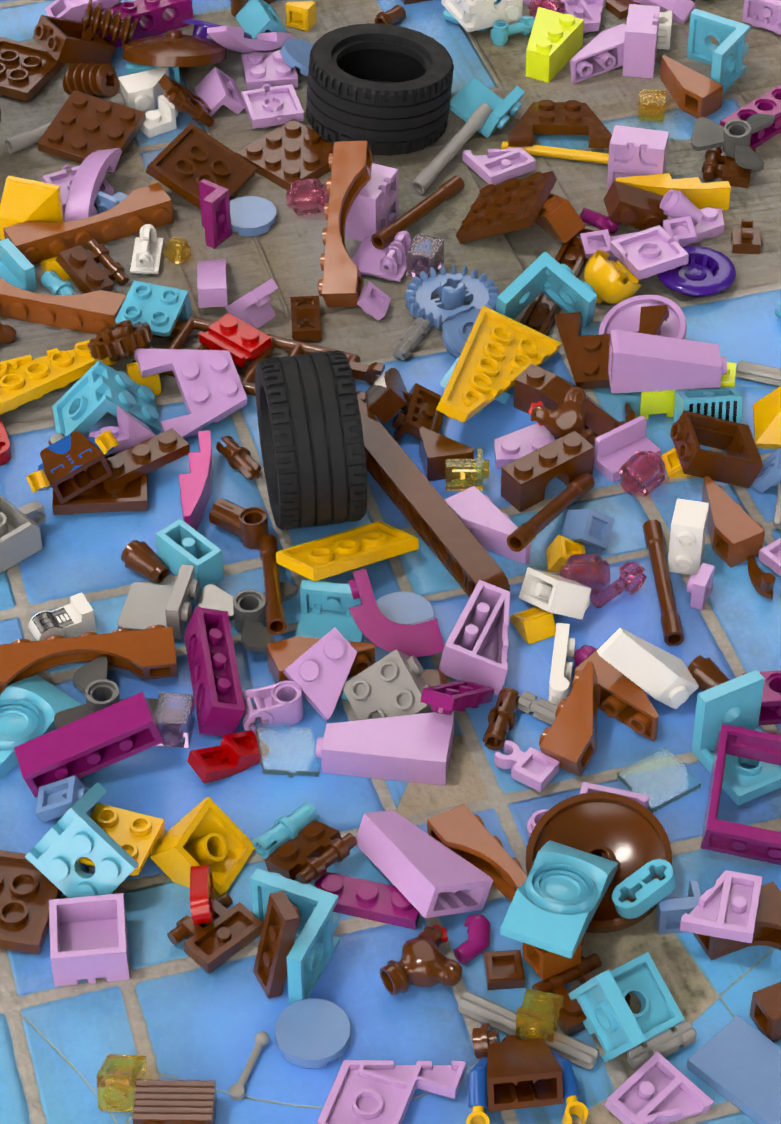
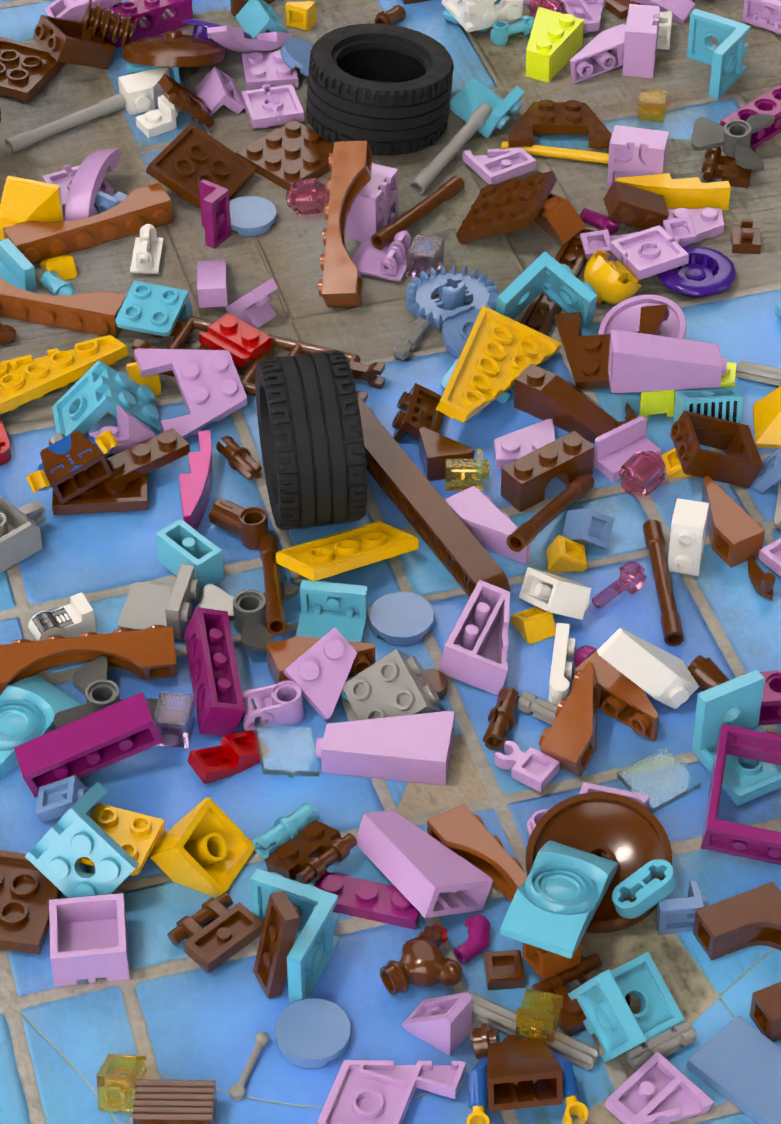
reddish brown plate [37,90,146,173] -> none
reddish brown plate [56,239,129,293] -> none
reddish brown piece [63,62,120,97] -> none
reddish brown gear [87,320,153,361] -> none
reddish brown cone [121,540,170,583] -> none
clear yellow plate [163,238,191,264] -> none
red beam [190,864,214,925] -> none
reddish brown slope [290,296,322,342] -> none
magenta arch [348,568,444,657] -> none
lavender plate [356,281,391,321] -> none
reddish brown slope [365,368,410,423] -> none
magenta plate [420,680,495,715] -> none
reddish brown animal [528,387,597,445] -> none
clear pink head [560,553,610,595] -> none
dark orange slope [660,55,723,119] -> none
lavender cone [660,189,703,226] -> none
lavender wing [680,870,763,943] -> none
lavender plate [687,563,715,610] -> none
none -> lavender slope [402,992,473,1056]

